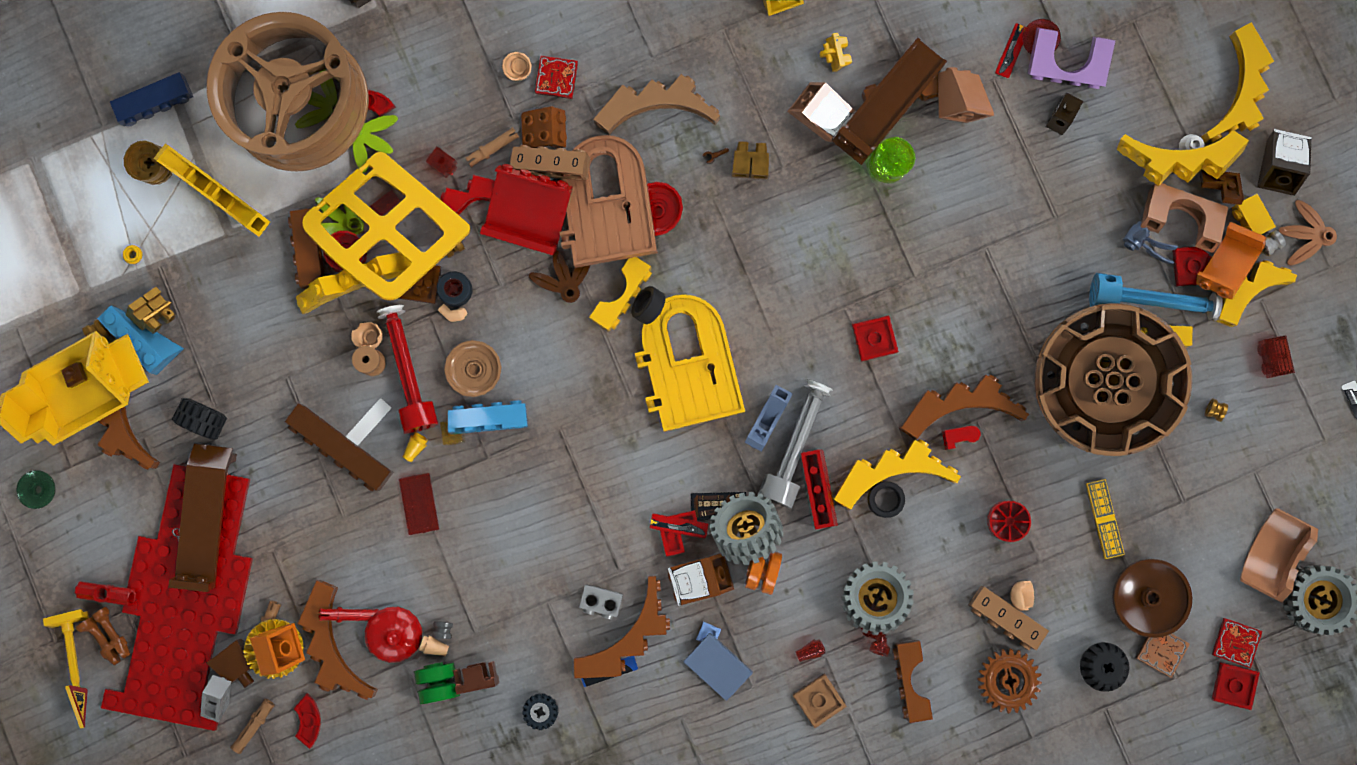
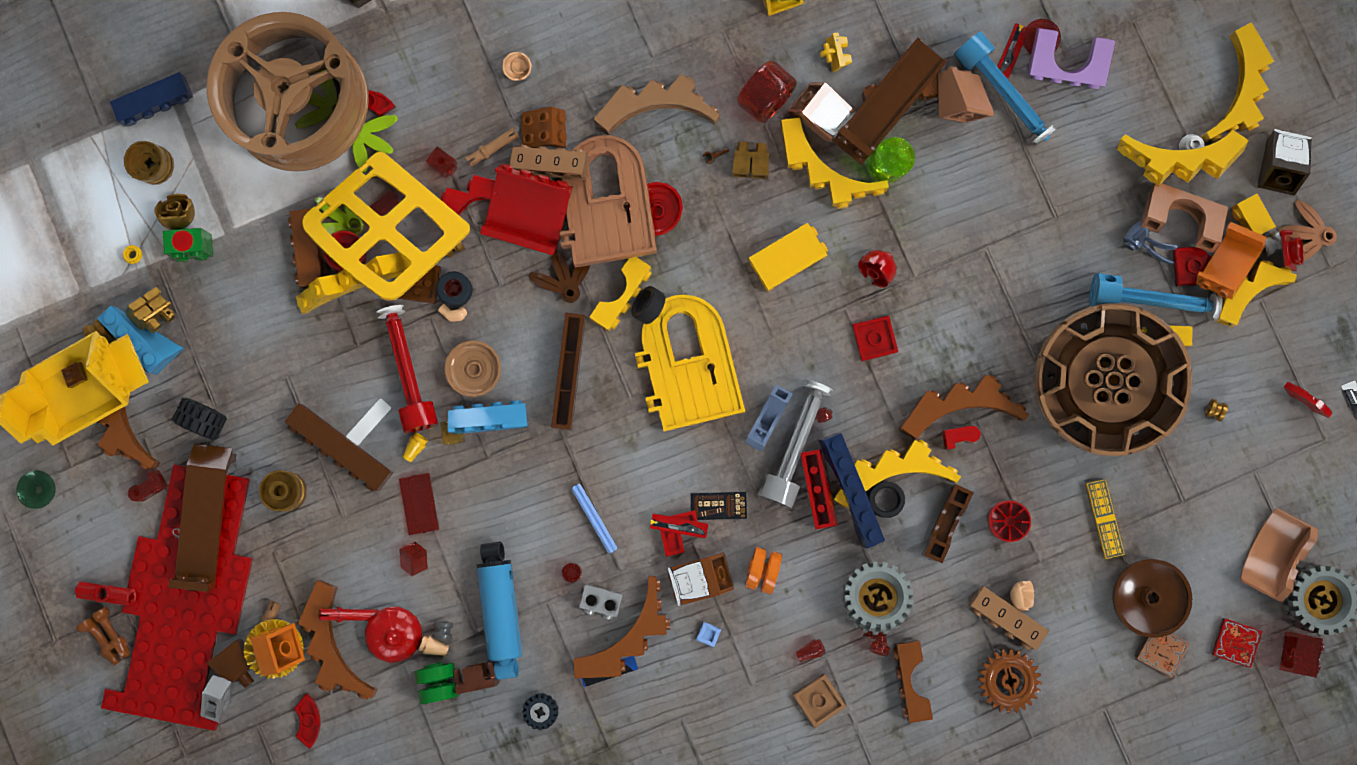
yellow piece [43,609,89,729] -> none
yellow arch [154,143,270,237] -> none
medium nougat pin [230,699,275,754] -> none
light nougat hair [351,322,383,349] -> none
medium nougat piece [352,346,386,376] -> none
red tile [535,56,578,99] -> none
sand blue tile [684,633,753,701] -> none
light grey wheel [710,492,783,565] -> none
dark brown torso [1046,92,1083,135] -> none
black wheel [1080,642,1130,692] -> none
reddish brown plate [1200,170,1244,205] -> none
red tile [1212,662,1260,710] -> none
clear red brick [1257,335,1295,379] -> none
none -> clear red leg [128,470,169,502]
none -> pearl gold cylinder [154,194,195,230]
none -> green brick [163,228,213,262]
none -> pearl gold wheel [259,470,307,512]
none -> clear red panel [399,541,428,576]
none -> dark azure piece [476,541,522,680]
none -> reddish brown brick [551,313,586,431]
none -> clear red wheel [562,563,582,582]
none -> light blue axle [572,484,617,553]
none -> clear red wheel [737,61,797,123]
none -> yellow panel [748,223,828,293]
none -> yellow arch [780,117,889,209]
none -> clear red plate [815,407,833,423]
none -> dark blue arch [818,433,885,548]
none -> red cylinder [858,250,897,288]
none -> reddish brown arch [922,484,974,564]
none -> dark azure piece [954,31,1056,146]
none -> red hat [1279,229,1304,272]
none -> clear red brick [1279,632,1324,678]
none -> red tile [1284,382,1332,418]

